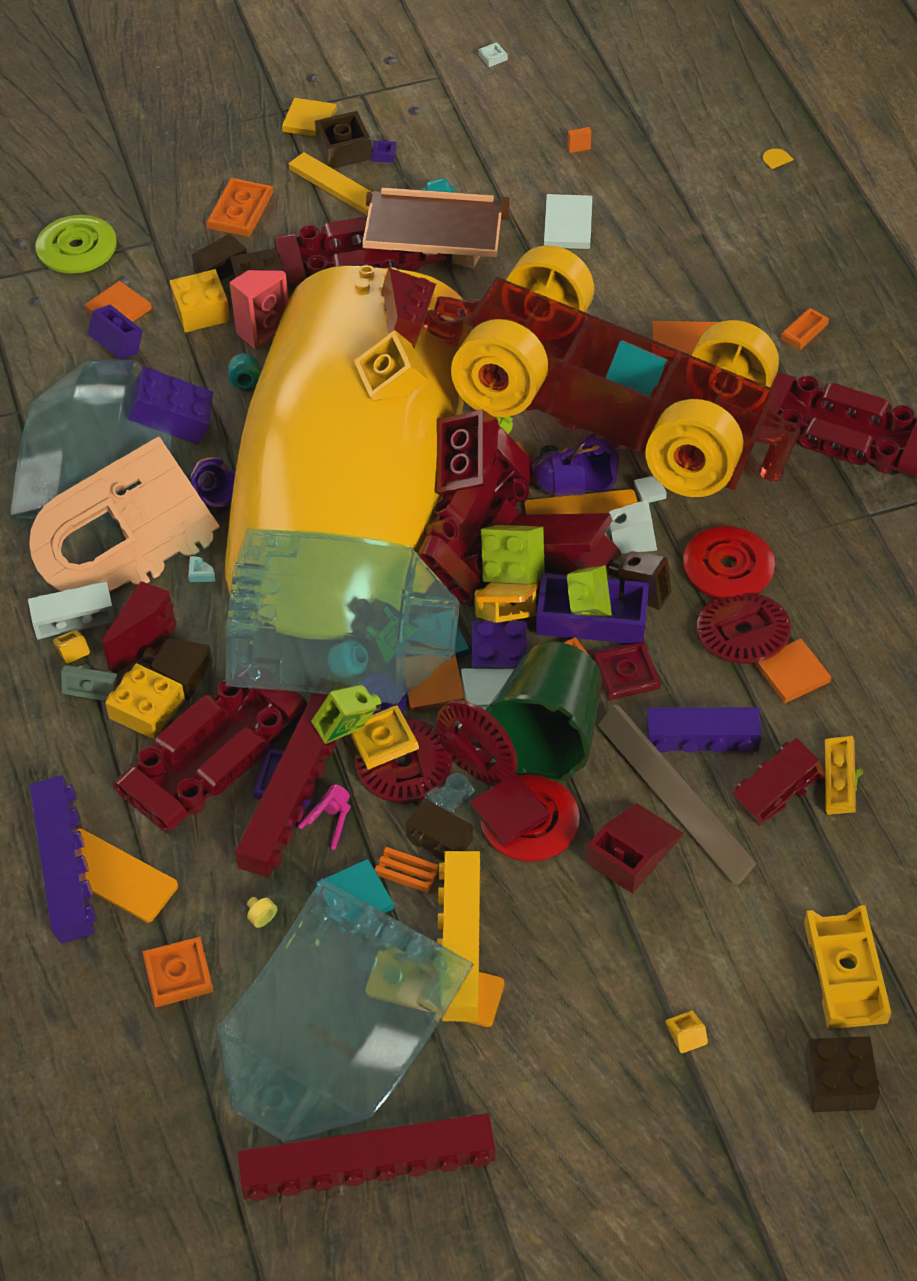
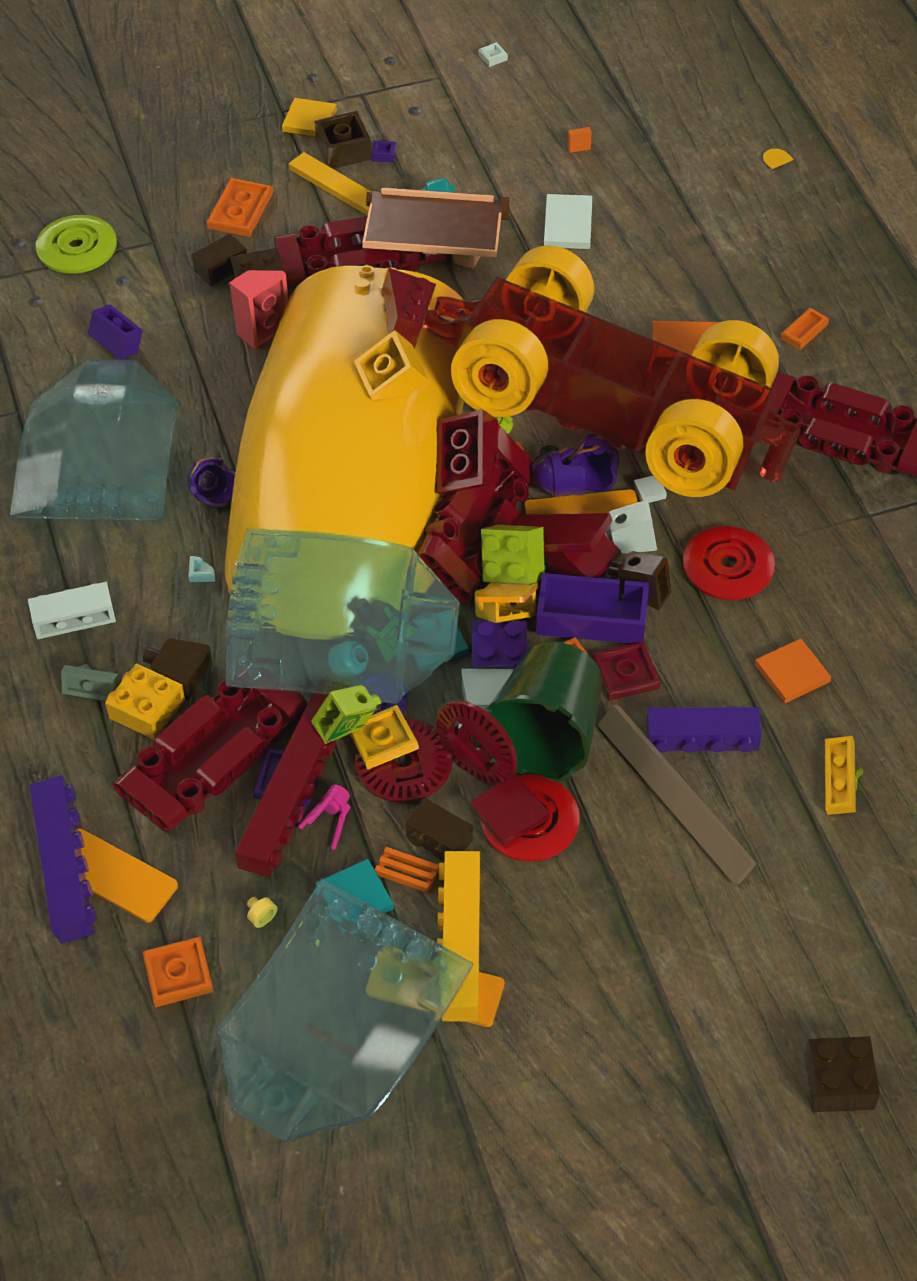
light nougat door [29,436,220,593] -> none
yellow slope [52,629,90,664] -> none
orange tile [84,281,152,322] -> none
dark red slope [101,581,177,674] -> none
dark purple brick [128,366,213,445] -> none
yellow brick [170,269,231,333] -> none
teal head [228,353,260,390] -> none
dark red brick [238,1113,495,1201] -> none
orange tile [401,649,465,711] -> none
clear light blue plate [425,773,475,814] -> none
lime torso [567,565,612,617] -> none
dark red slope [586,803,683,894] -> none
teal tile [602,340,668,407] -> none
yellow slope [665,1011,708,1053] -> none
dark red piece [696,593,791,664] -> none
dark red wedge [732,737,825,826] -> none
yellow piece [804,905,891,1029] -> none

